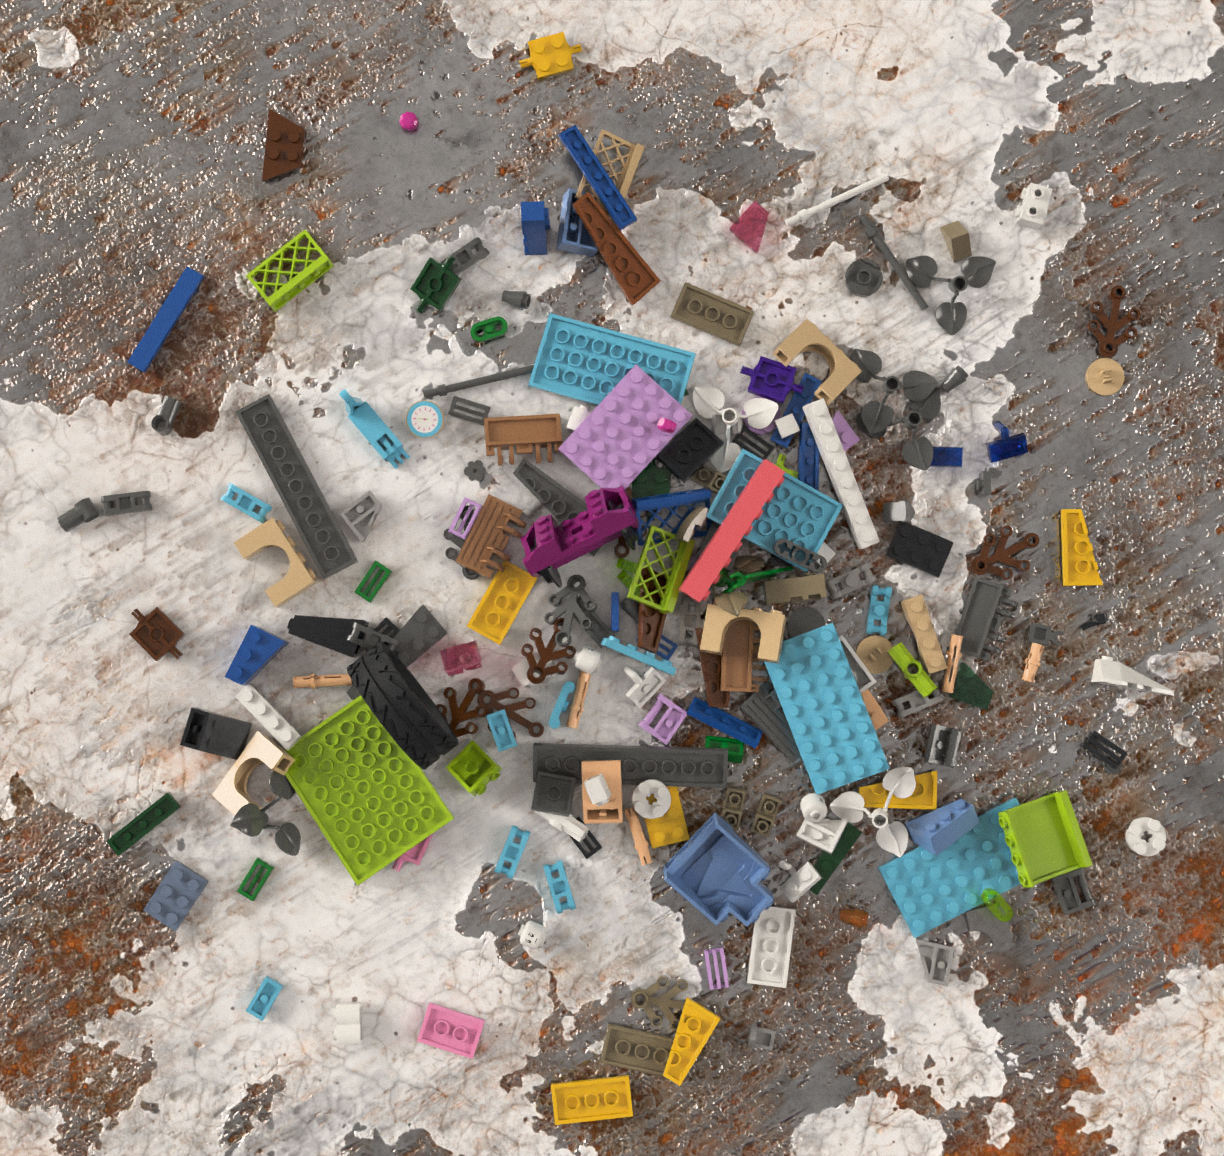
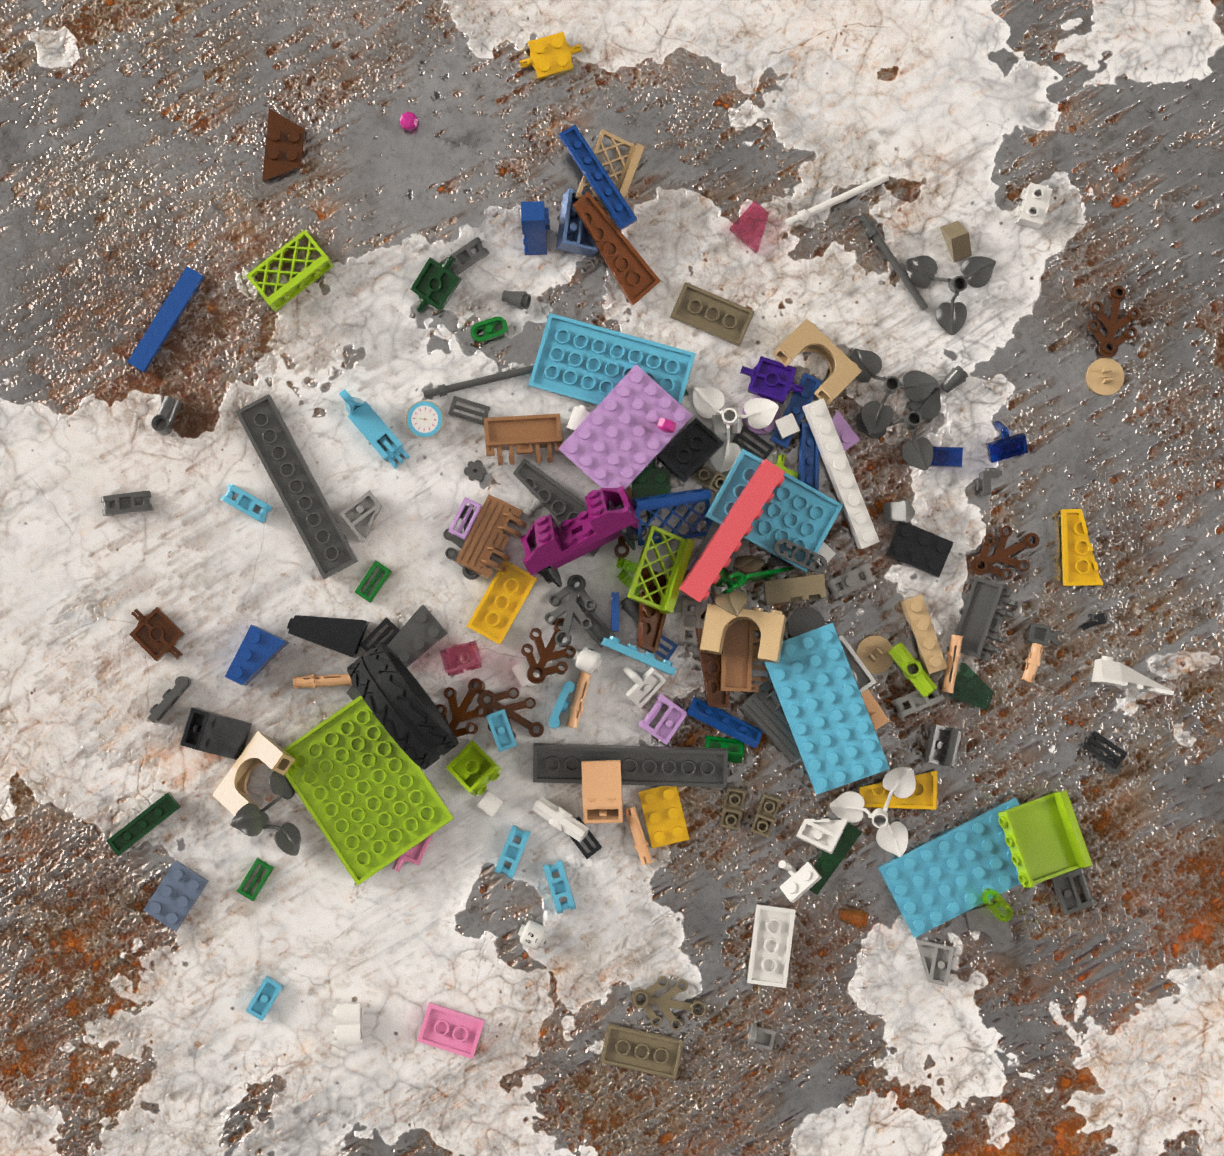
dark grey piece [57,498,100,532] -> none
tan arch [234,517,317,608] -> none
white plate [235,683,302,750] -> none
dark grey plate [347,622,400,651] -> none
dark grey plate [531,771,576,817] -> none
yellow plate [551,1075,633,1125] -> none
white brick [583,773,611,807] -> none
white plate [632,779,671,819] -> none
medium blue panel [663,812,774,927] -> none
yellow wing [663,996,721,1086] -> none
dark tan slope [674,507,709,542] -> none
lavender tile [704,947,729,990] -> none
white head [800,793,827,822] -> none
dark grey tile [844,258,883,297] -> none
medium azure plate [866,585,892,636] -> none
medium blue wedge [905,799,979,856] -> none
white plate [1125,817,1166,856] -> none
none -> dark grey plate [148,676,191,723]
none -> white tile [477,790,504,818]

